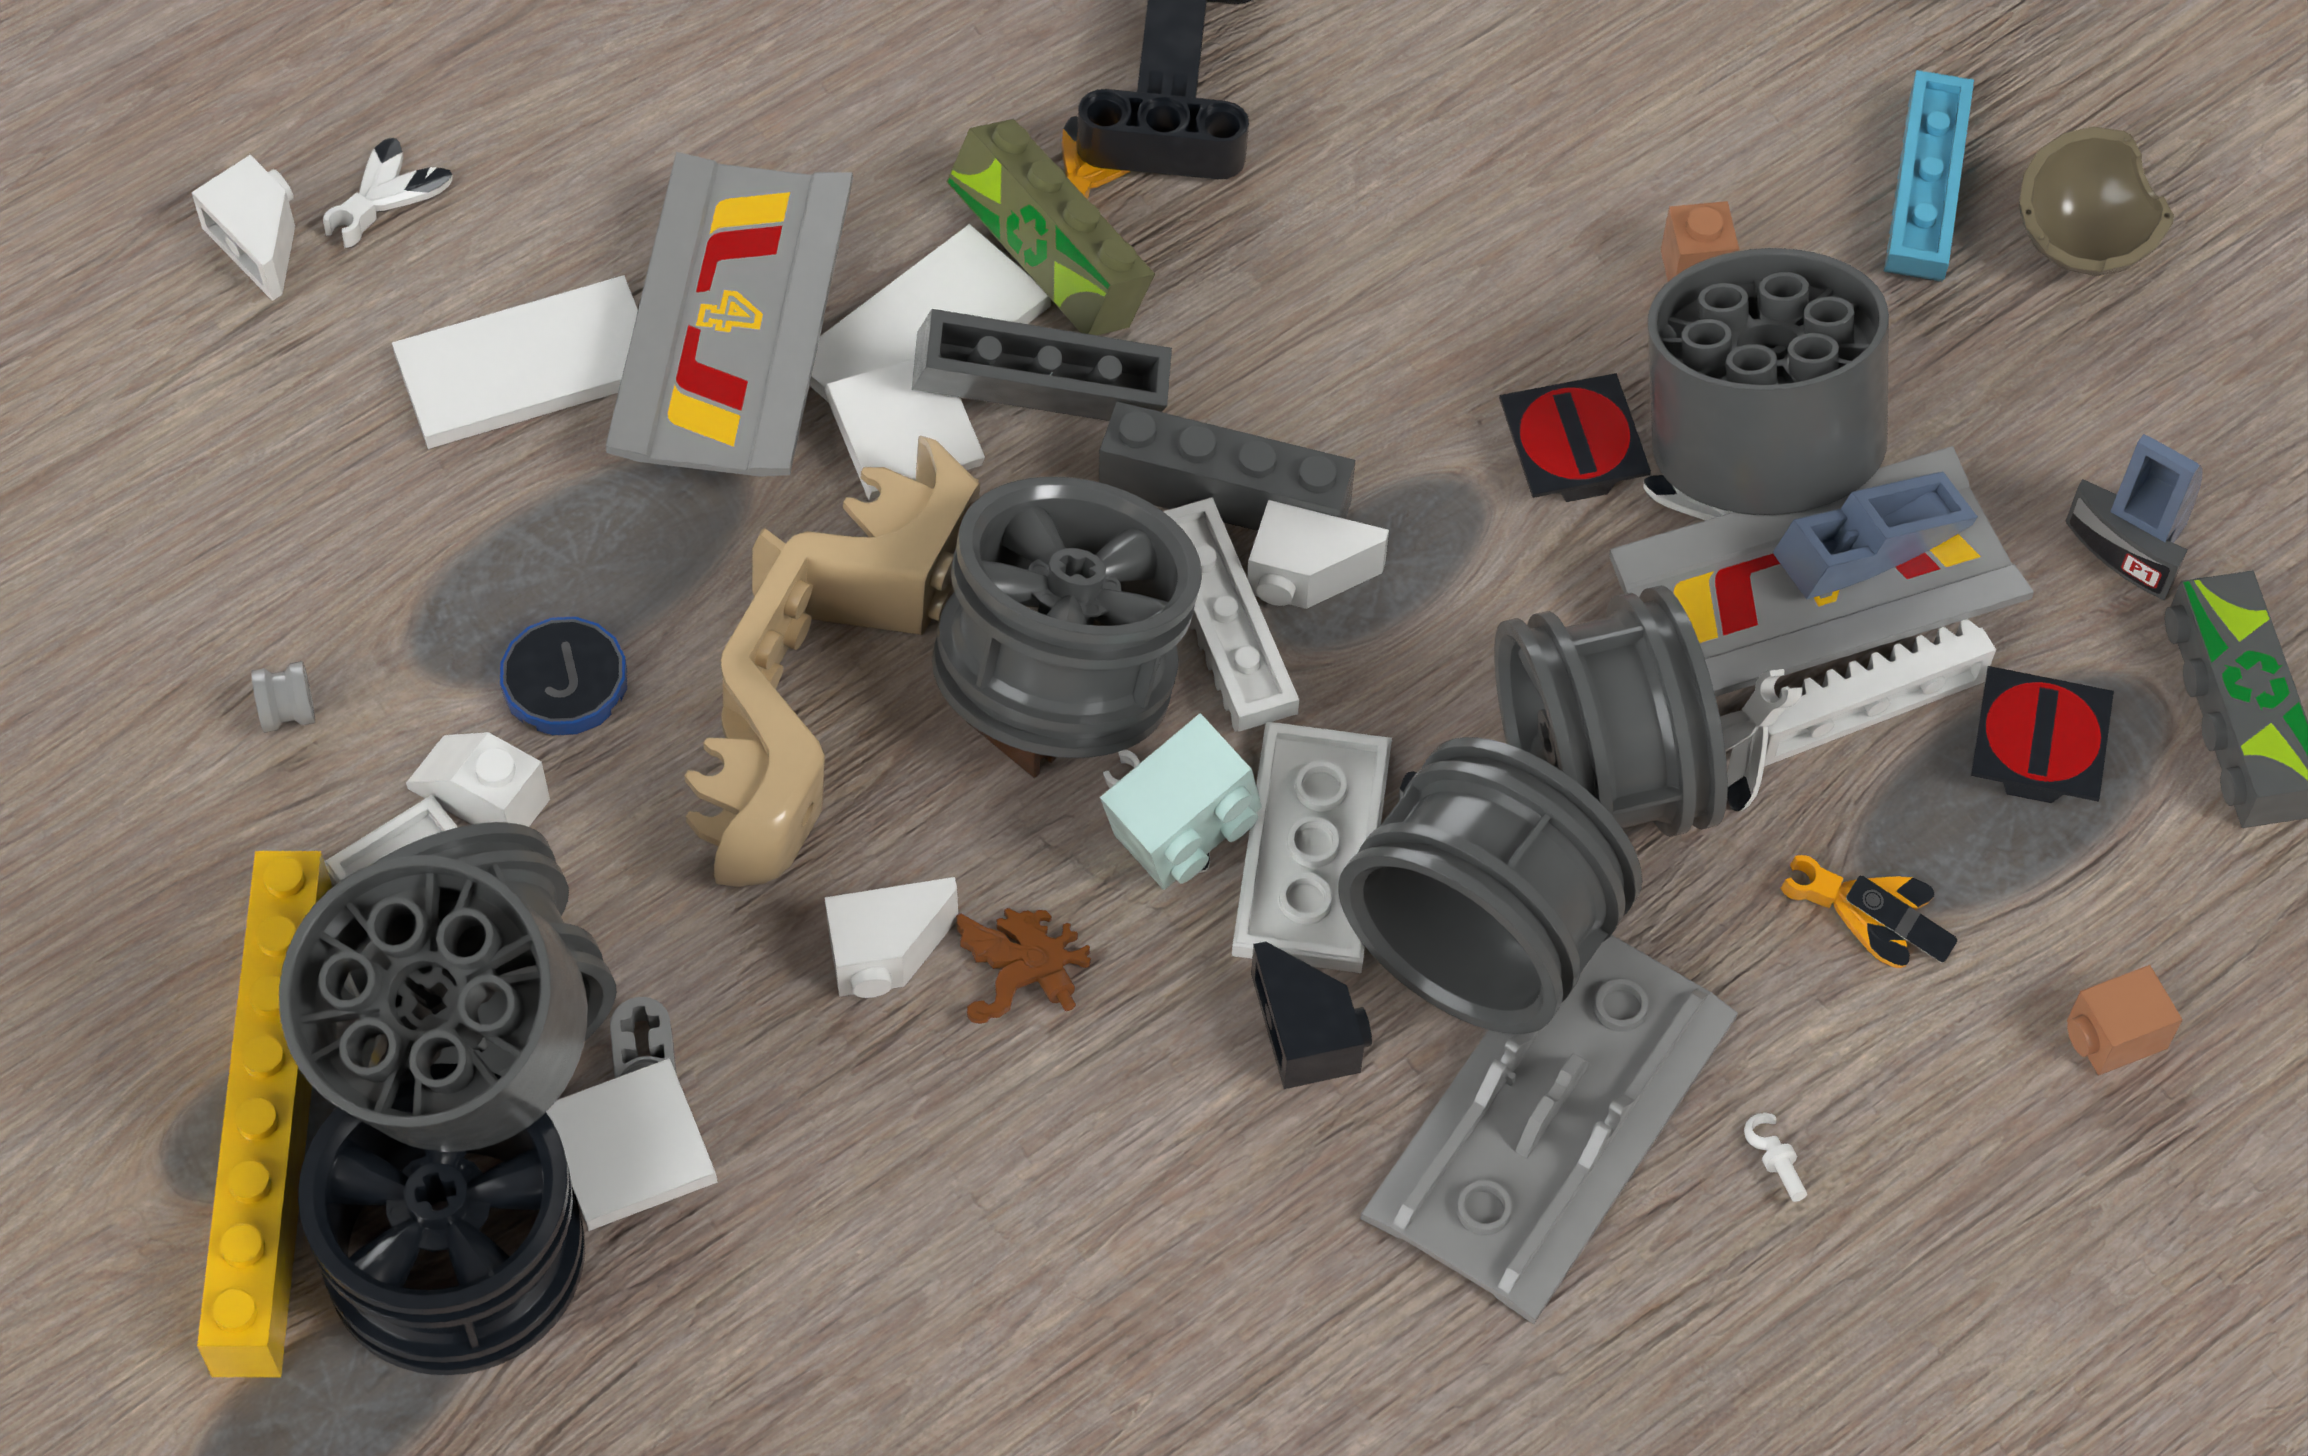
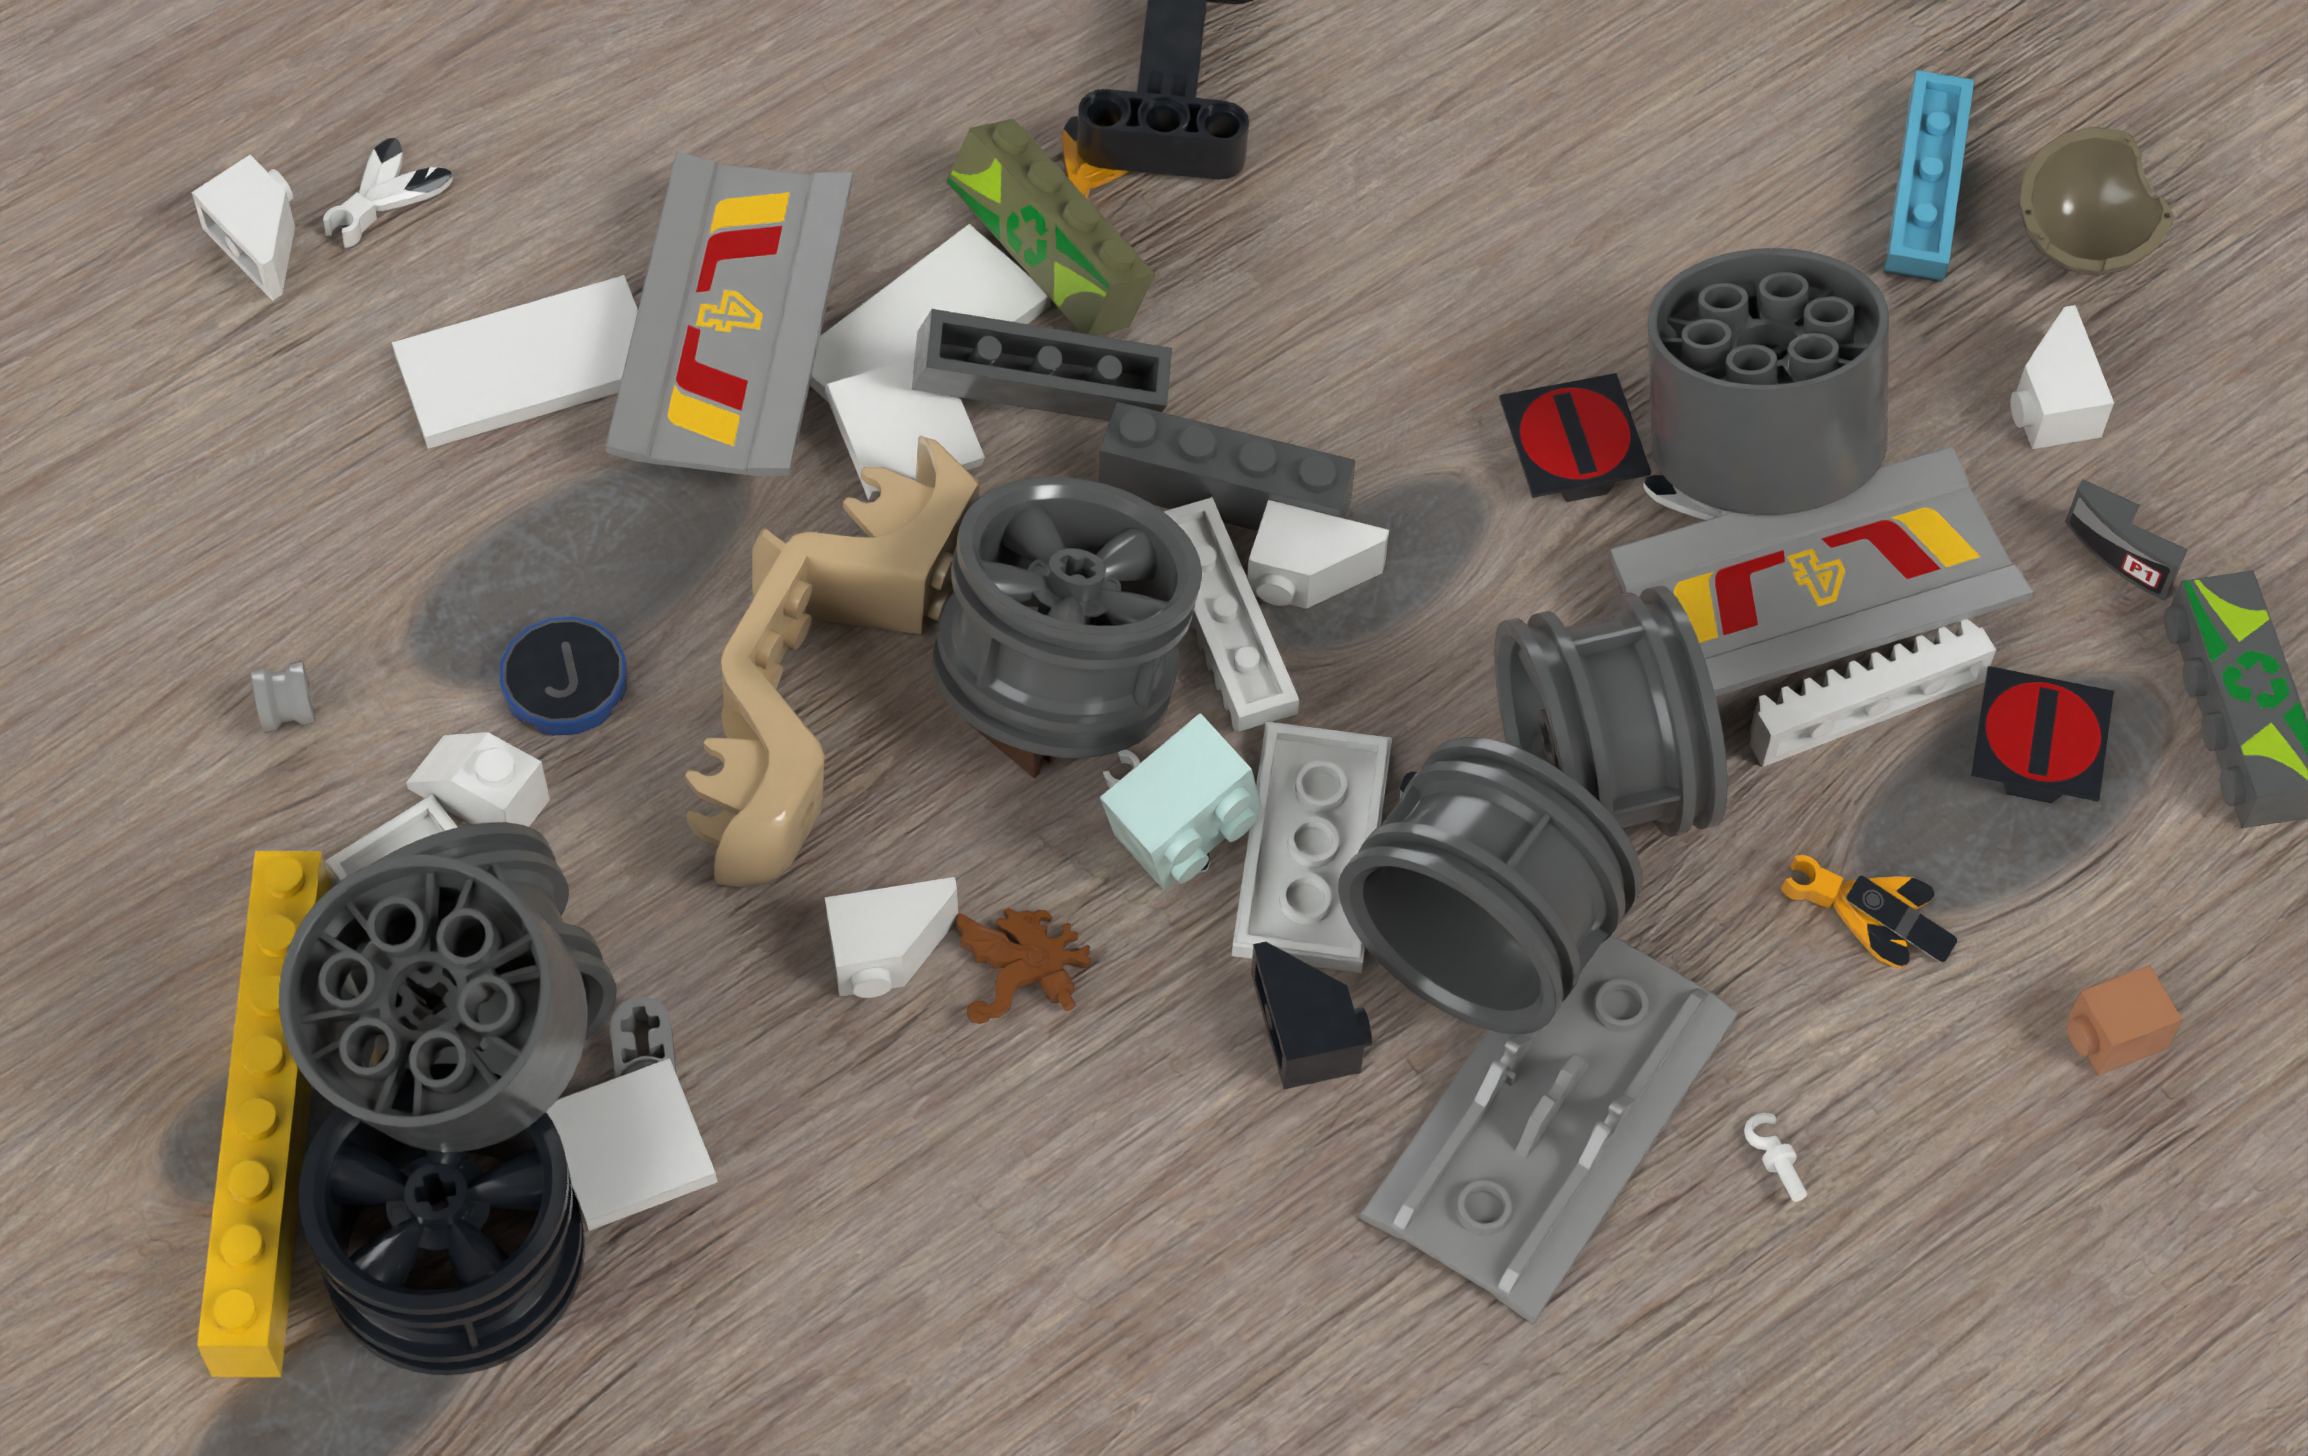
nougat brick [1661,201,1739,282] -> none
white piece [1720,669,1802,811] -> none
sand blue slope [1772,471,1978,599] -> none
sand blue slope [2110,434,2203,543] -> none
none -> white slope [2010,305,2114,449]

